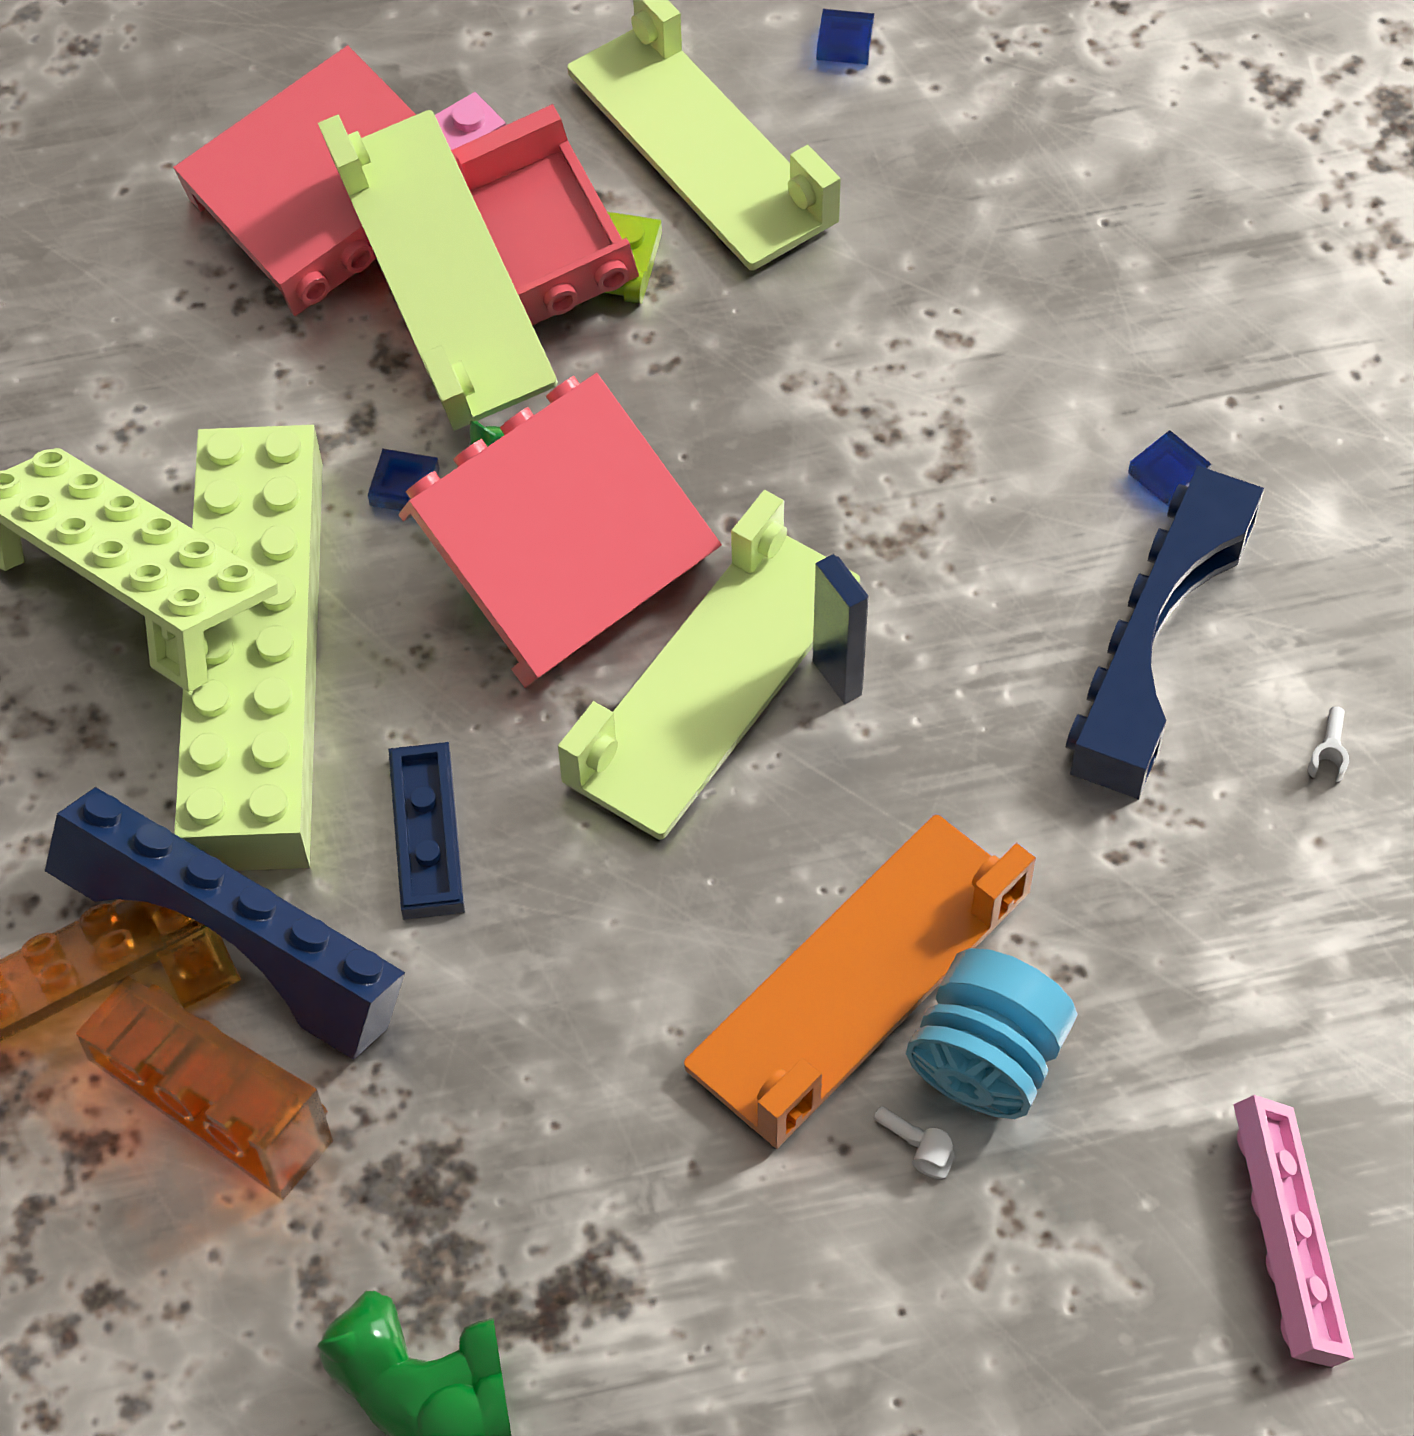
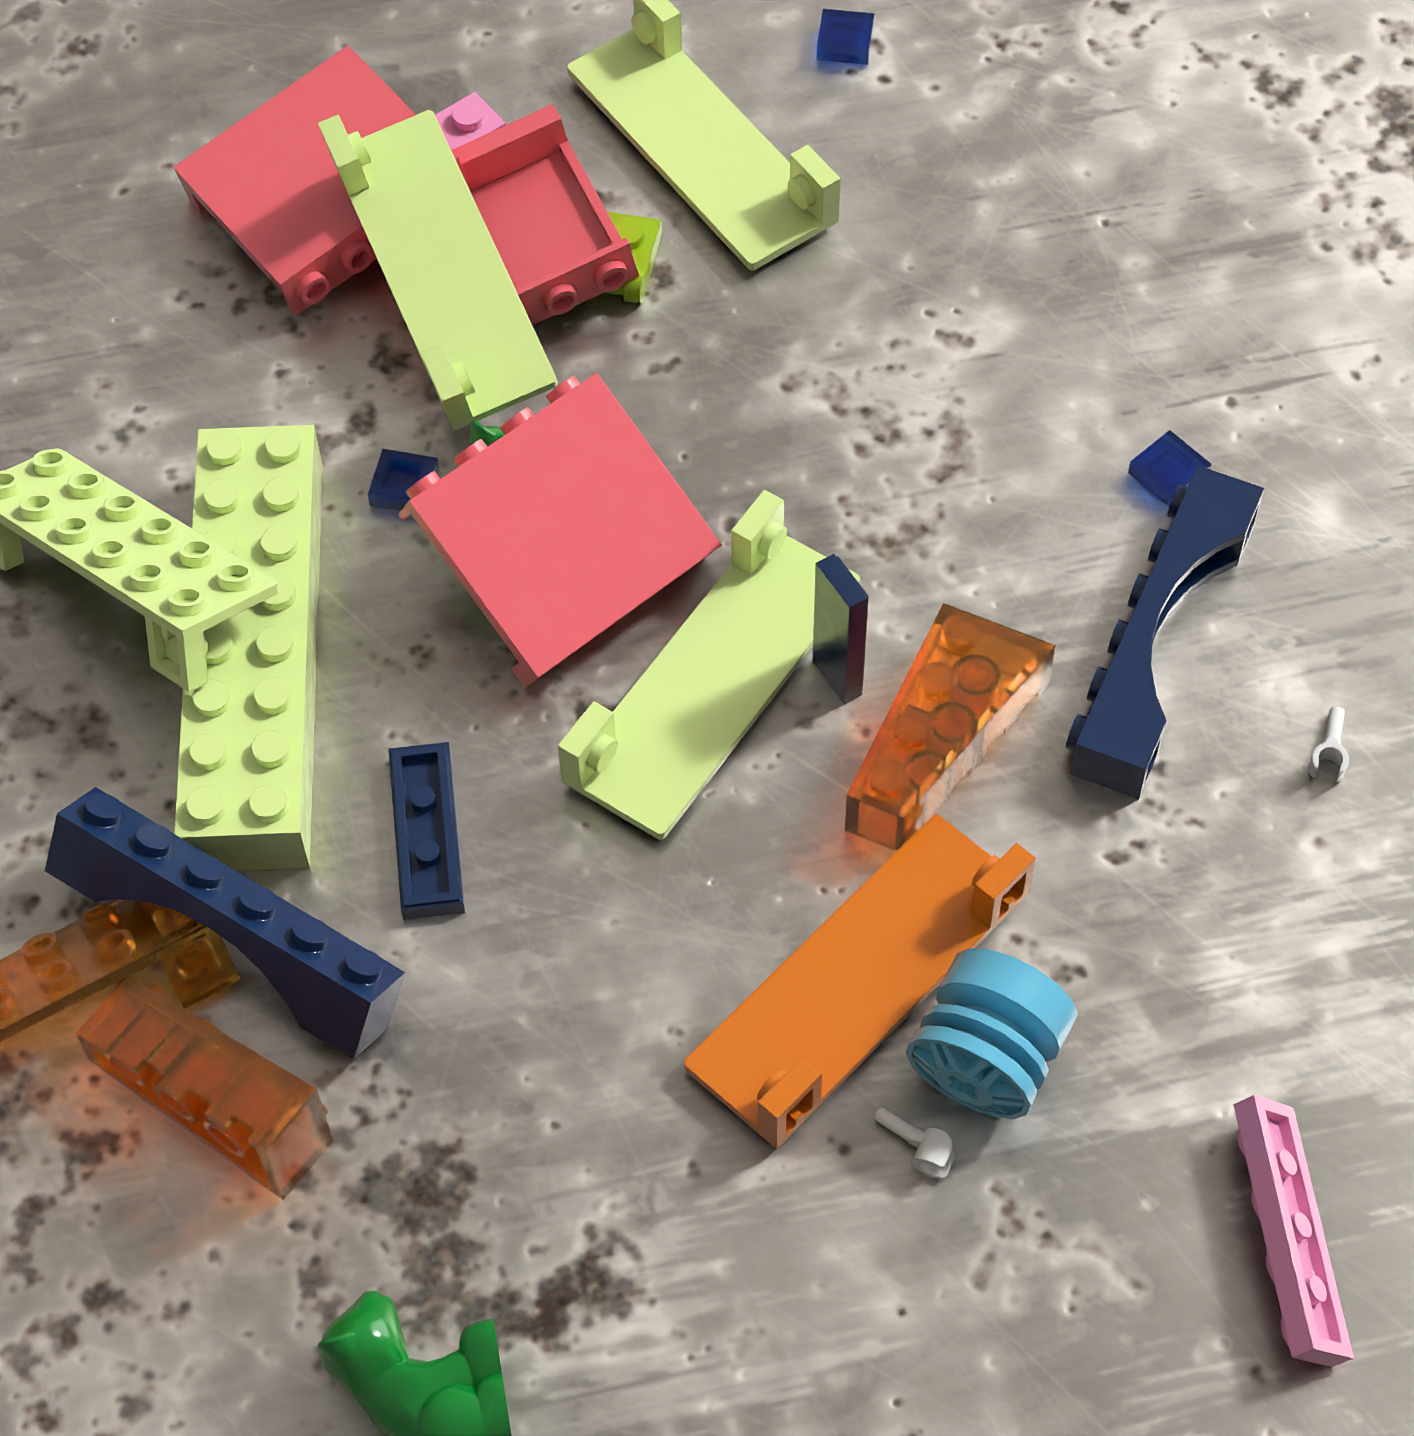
none -> clear orange wedge [845,603,1056,851]

